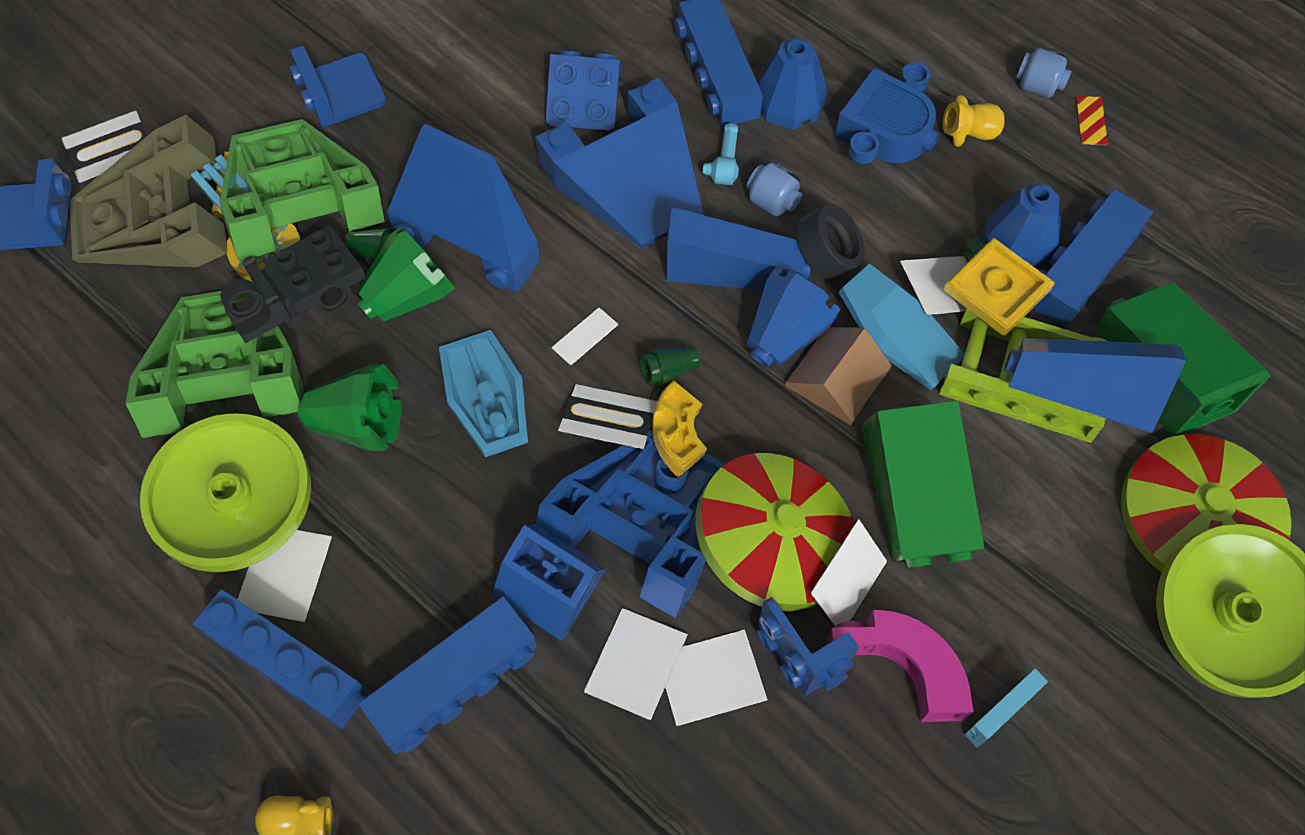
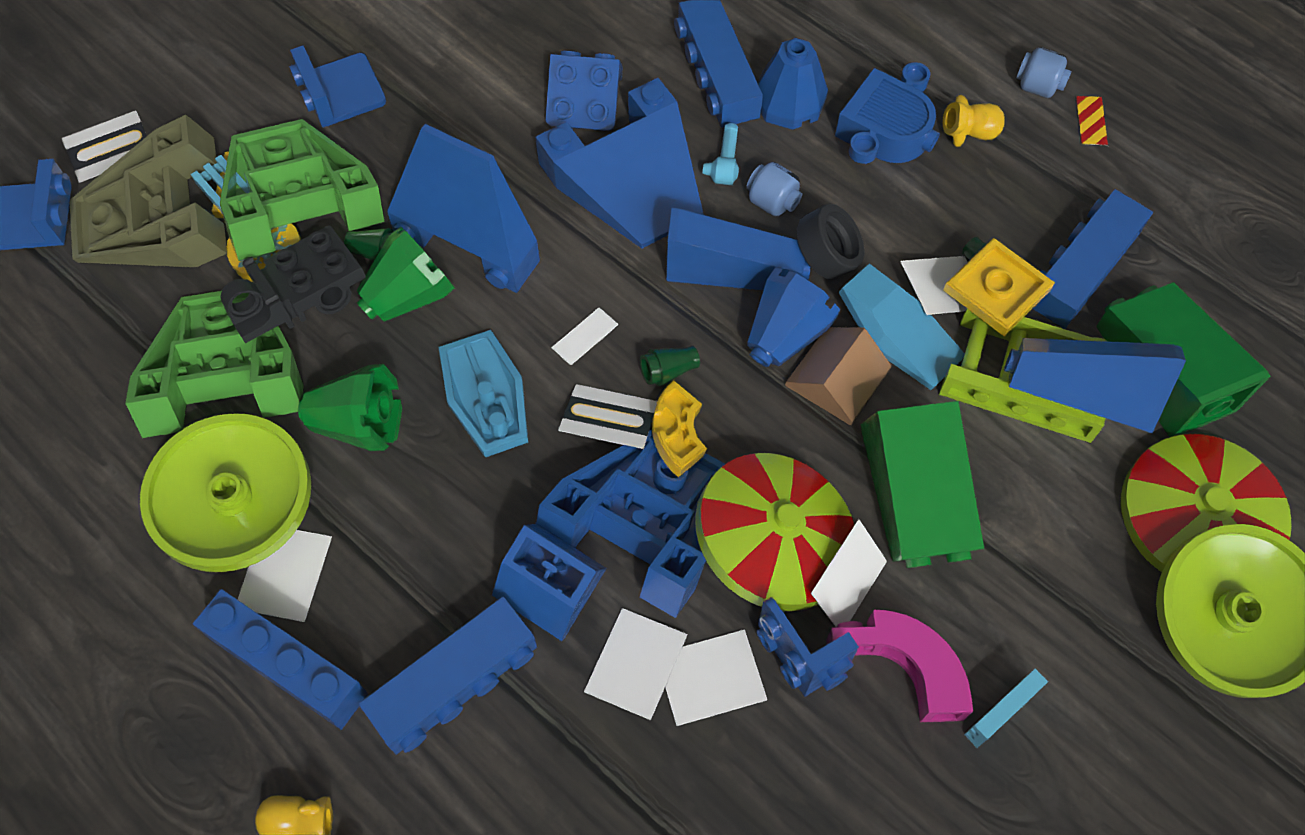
blue cone [982,183,1061,270] -> none

